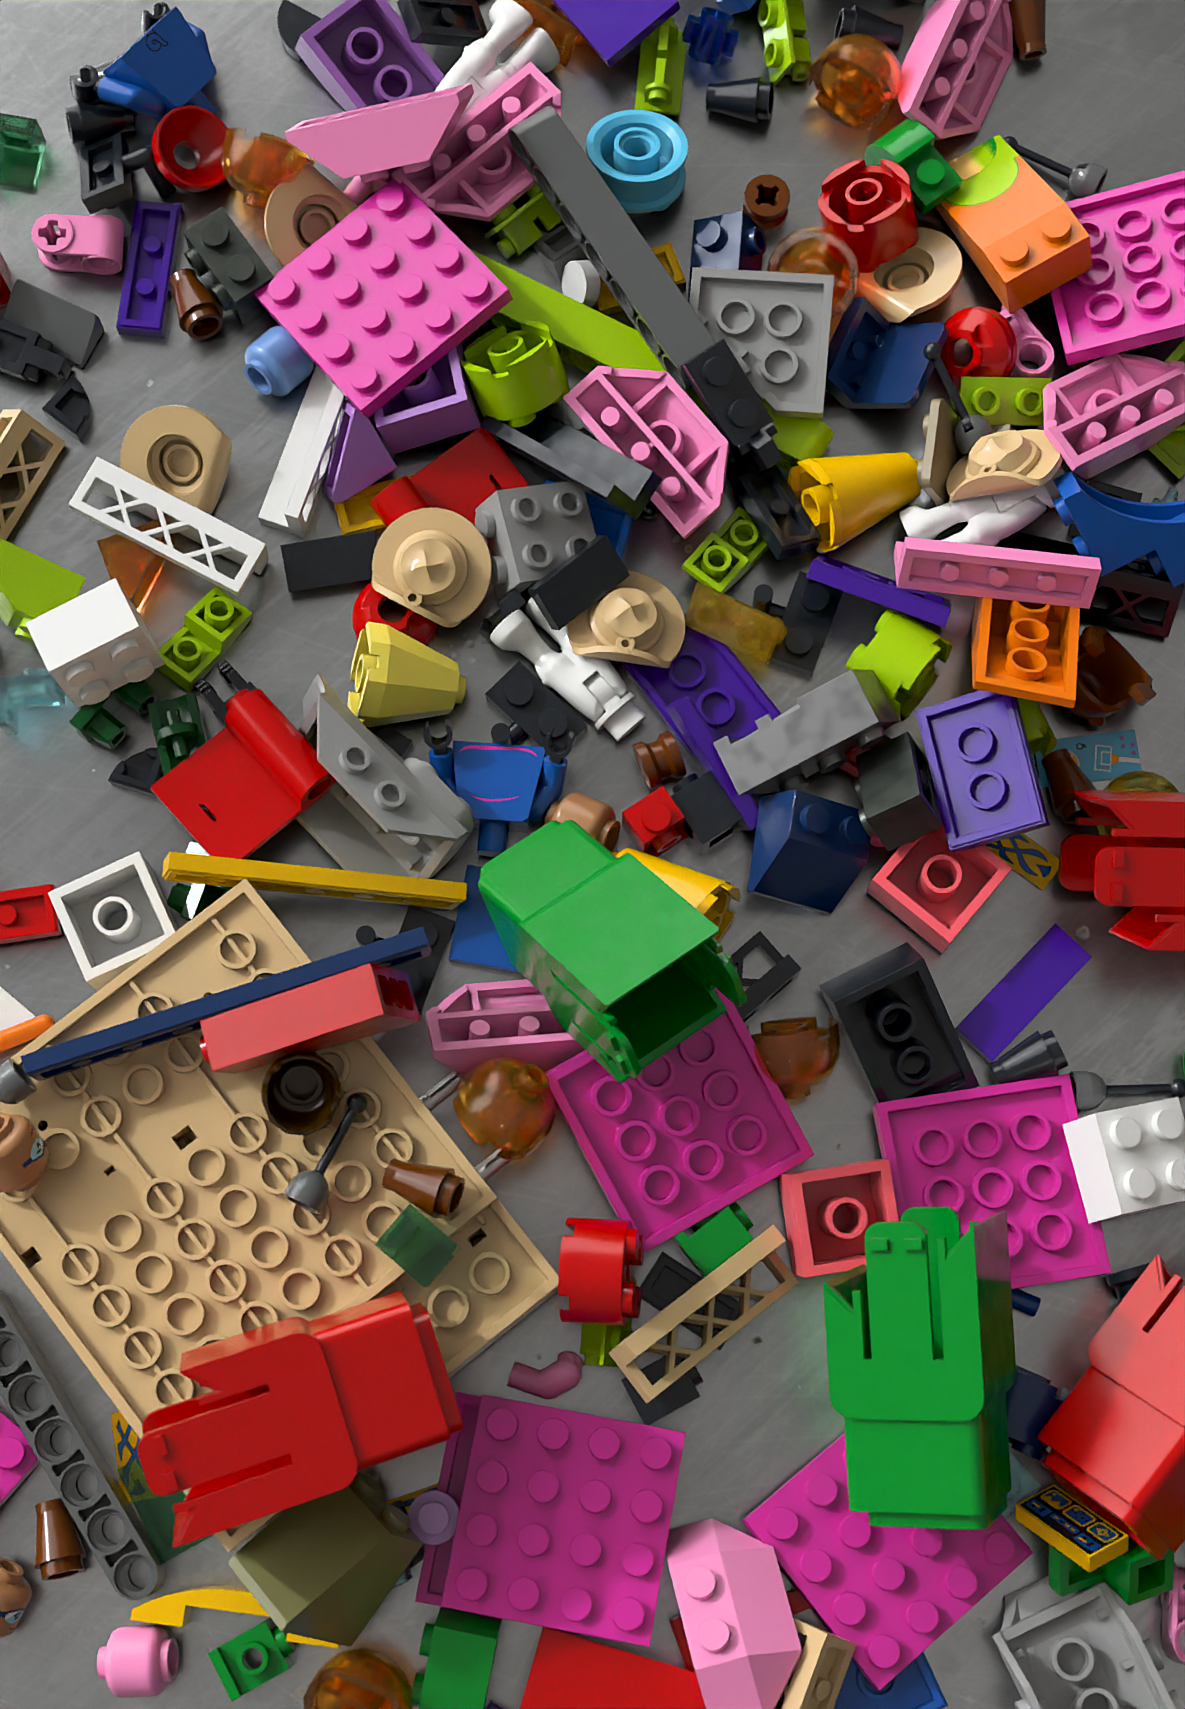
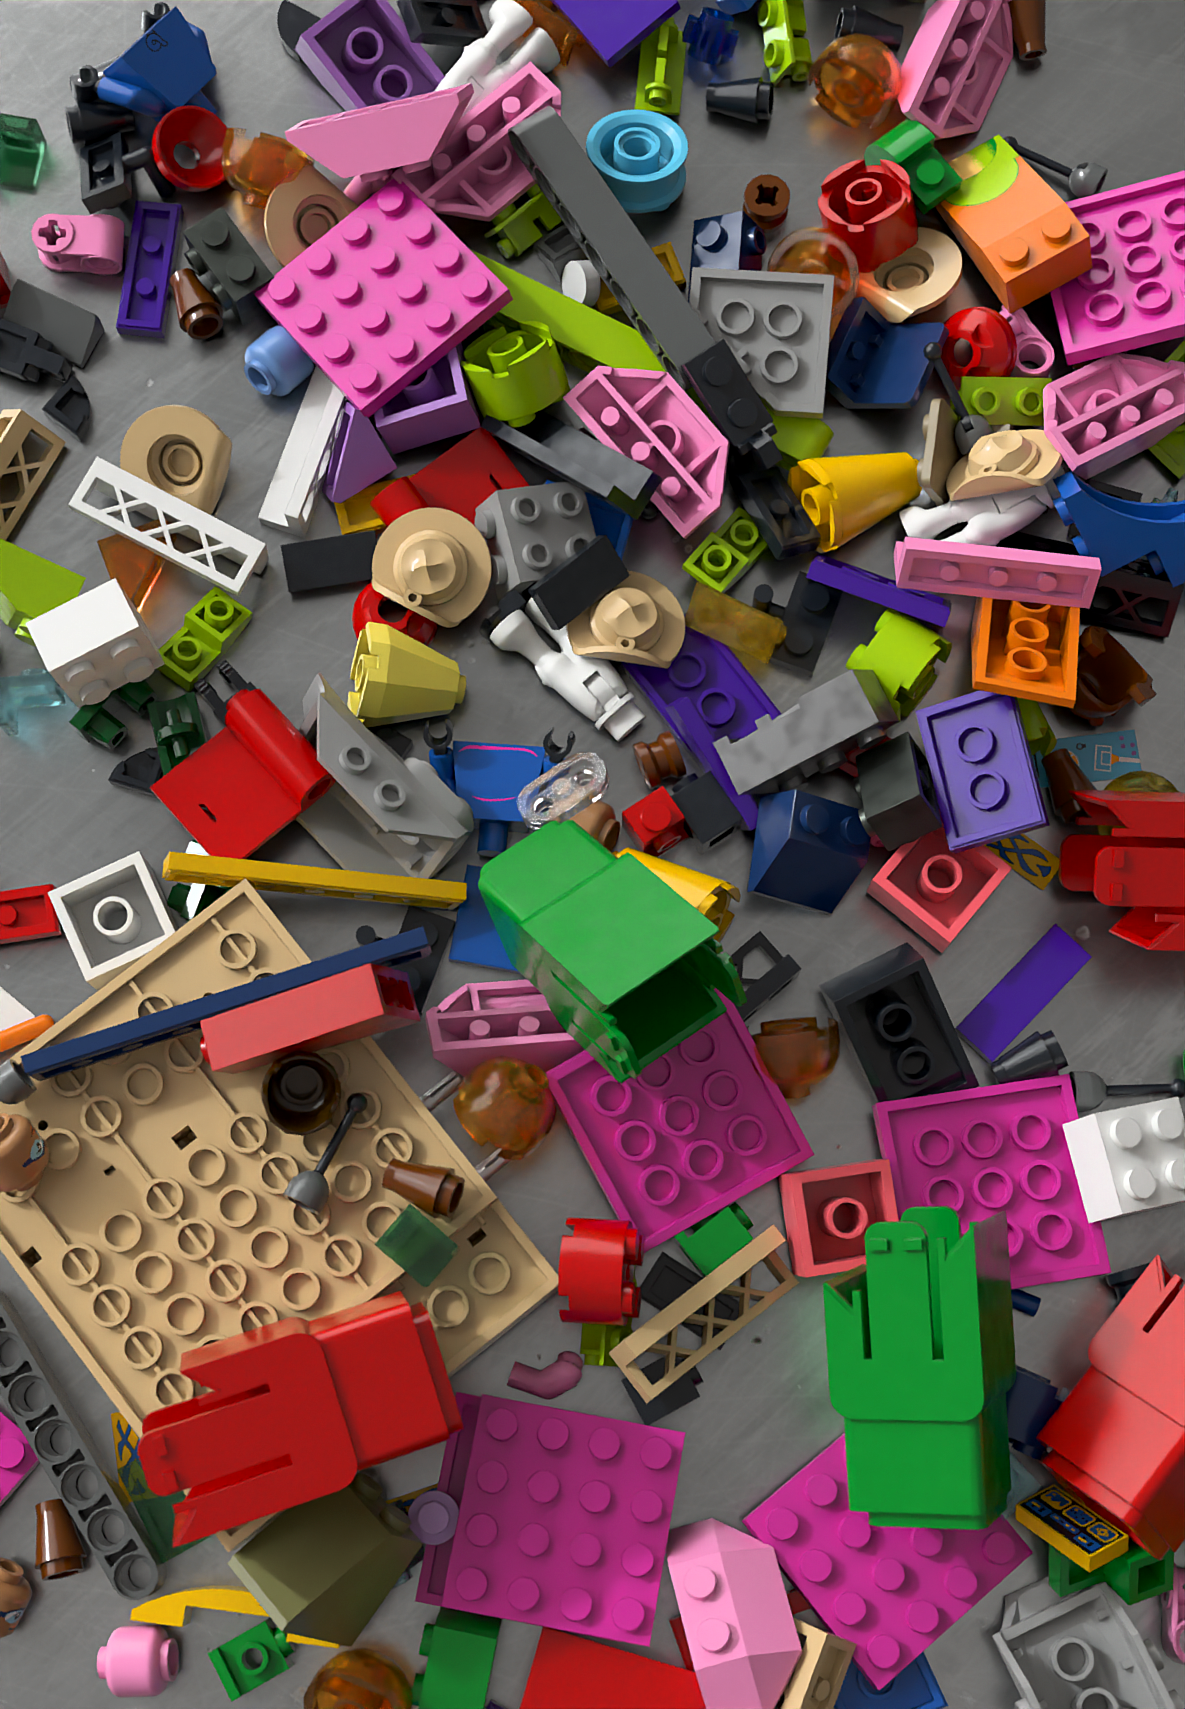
black plate [485,661,587,755] -> none
none -> clear plate [517,752,610,831]

